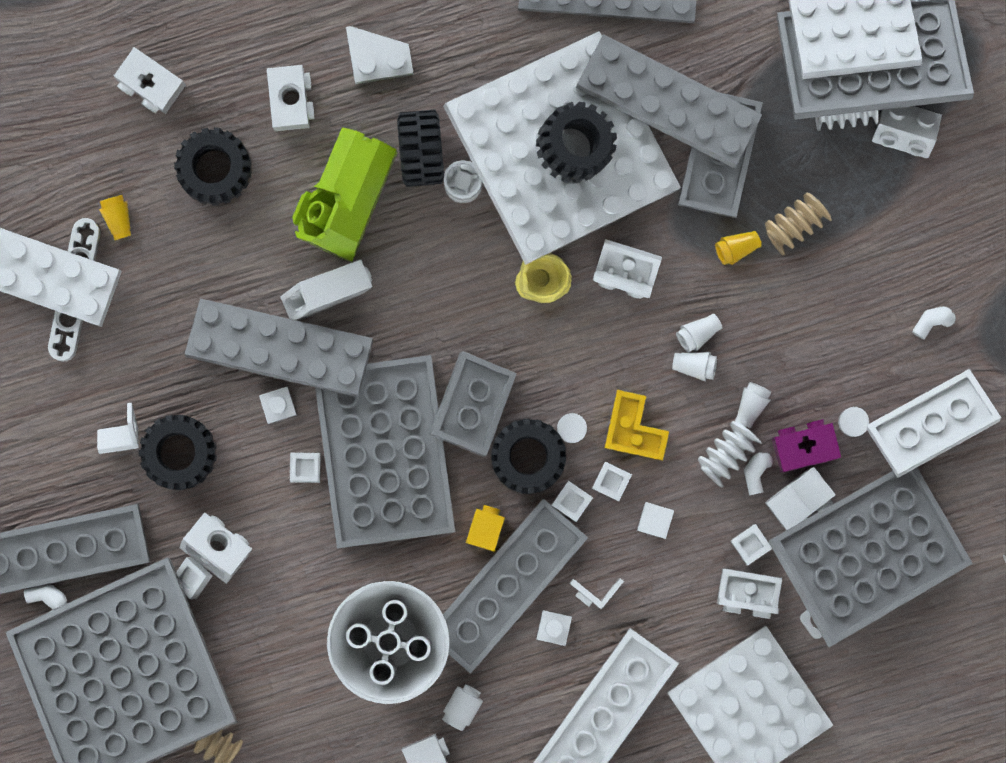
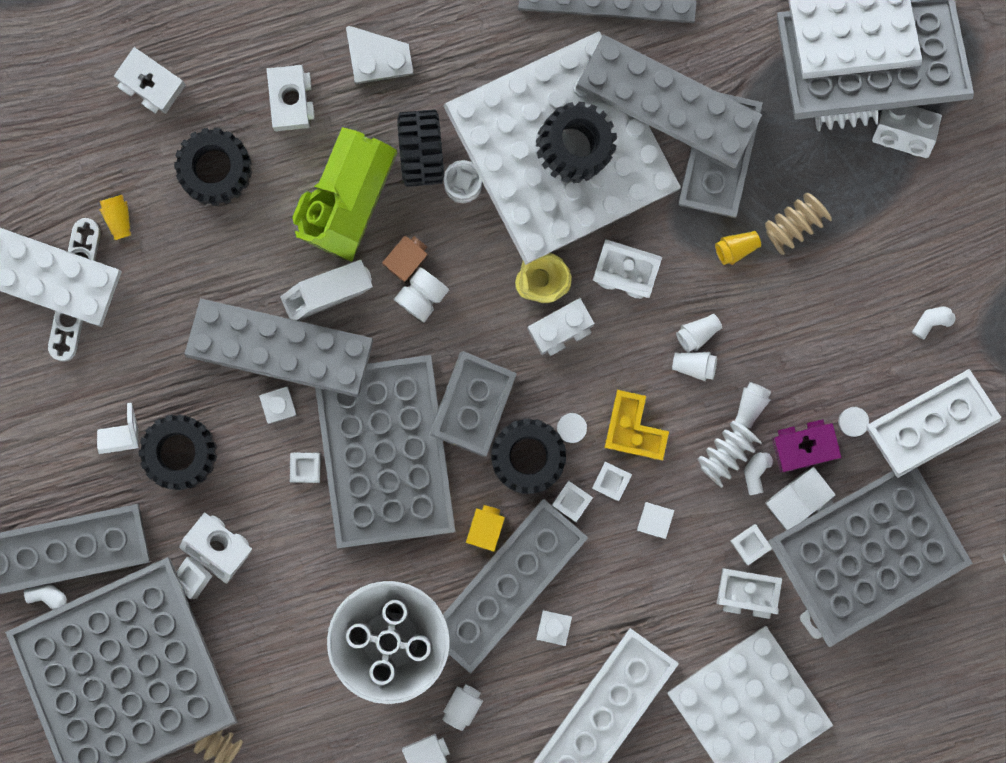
white bracket [569,578,624,609] -> none
none -> nougat brick [382,236,428,284]
none -> white wheel [394,267,449,323]
none -> white brick [527,298,595,356]

